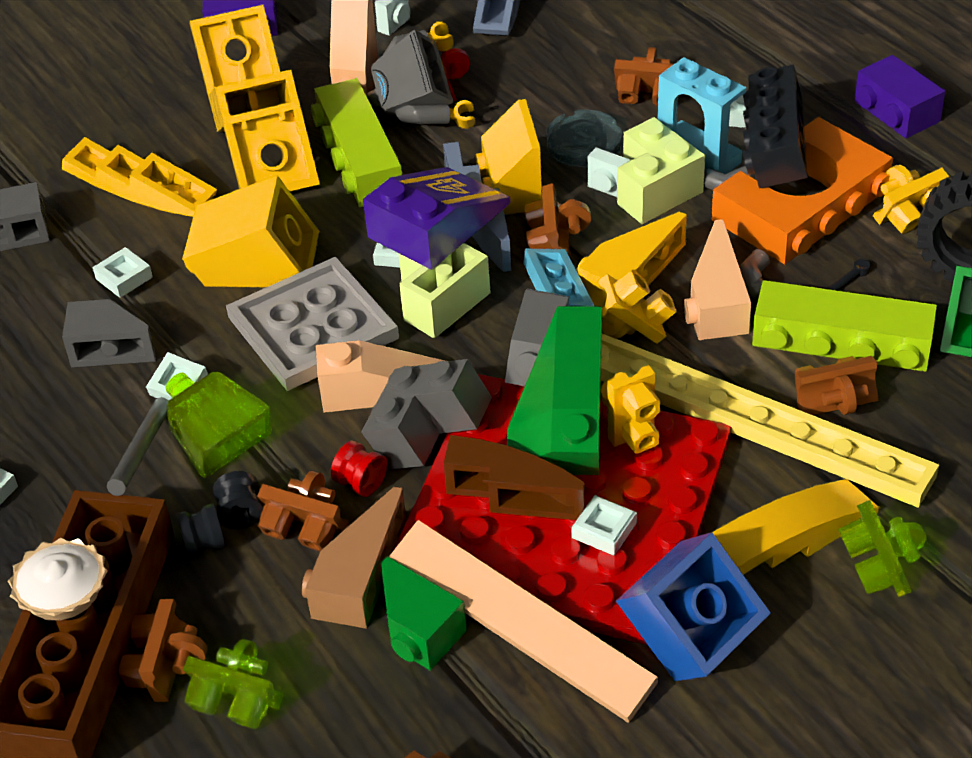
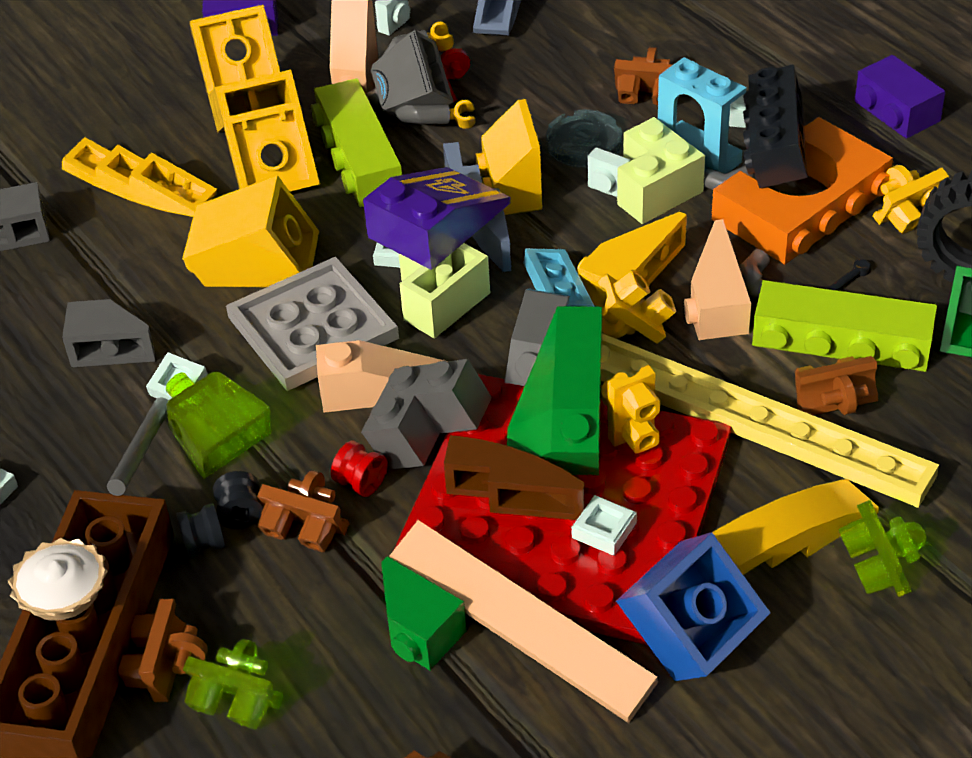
light aqua plate [93,247,153,298] -> none
medium nougat slope [302,487,406,629] -> none
dark orange hips [524,183,591,259] -> none

